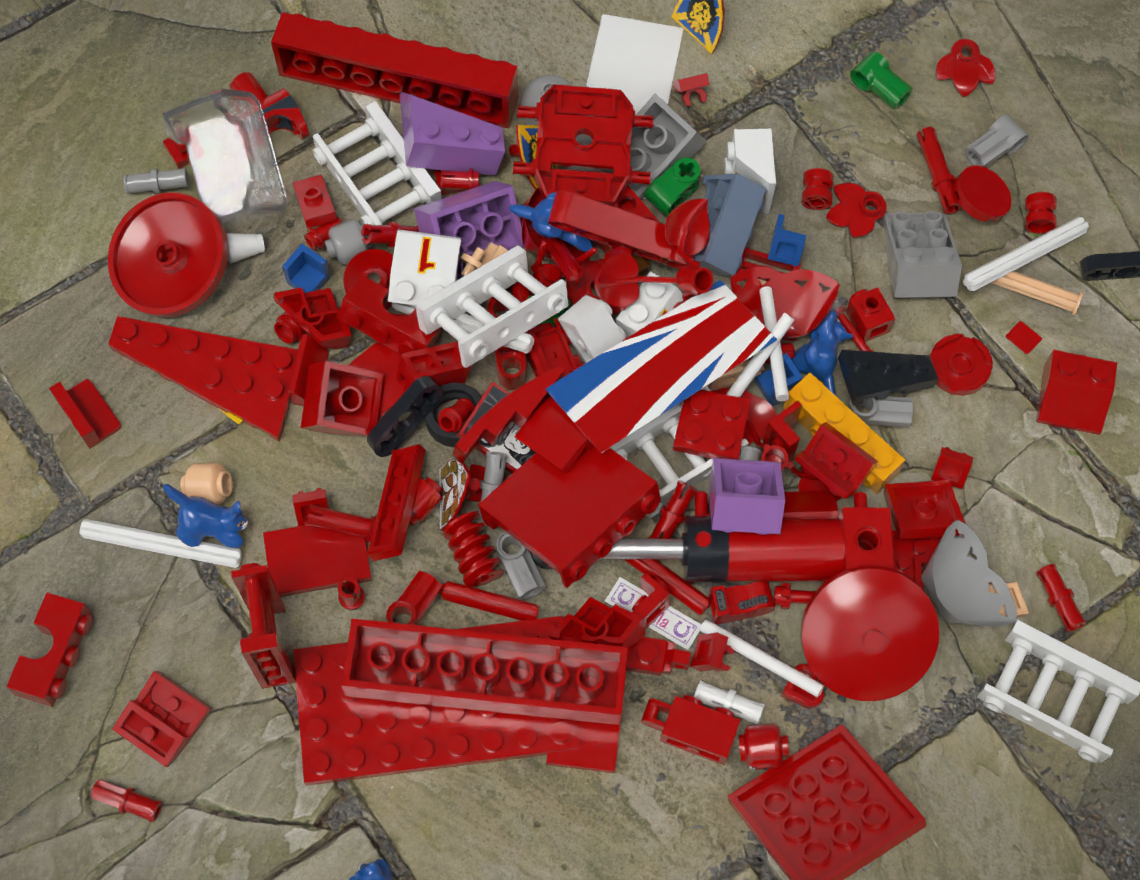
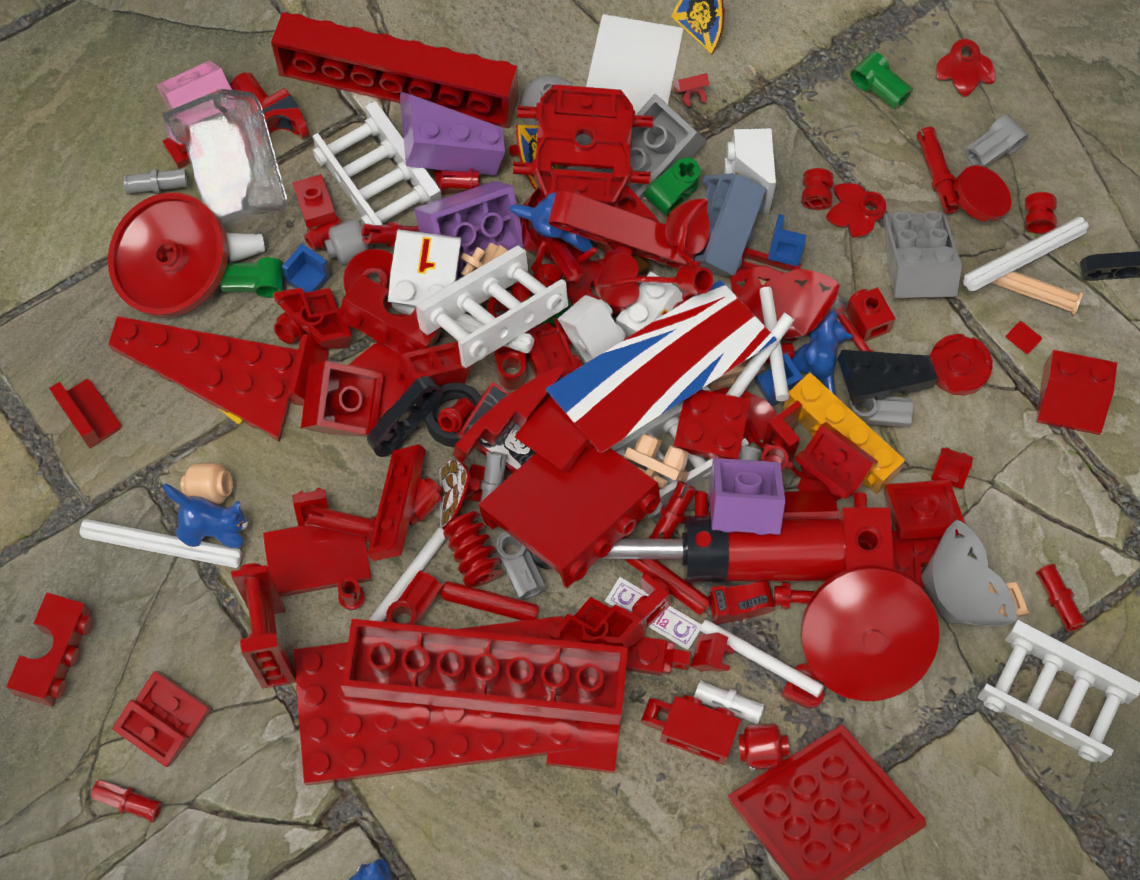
none -> bright pink slope [156,60,237,128]
none -> green piece [220,257,284,298]
none -> white bar [369,527,446,622]
none -> light nougat hips [624,433,690,489]

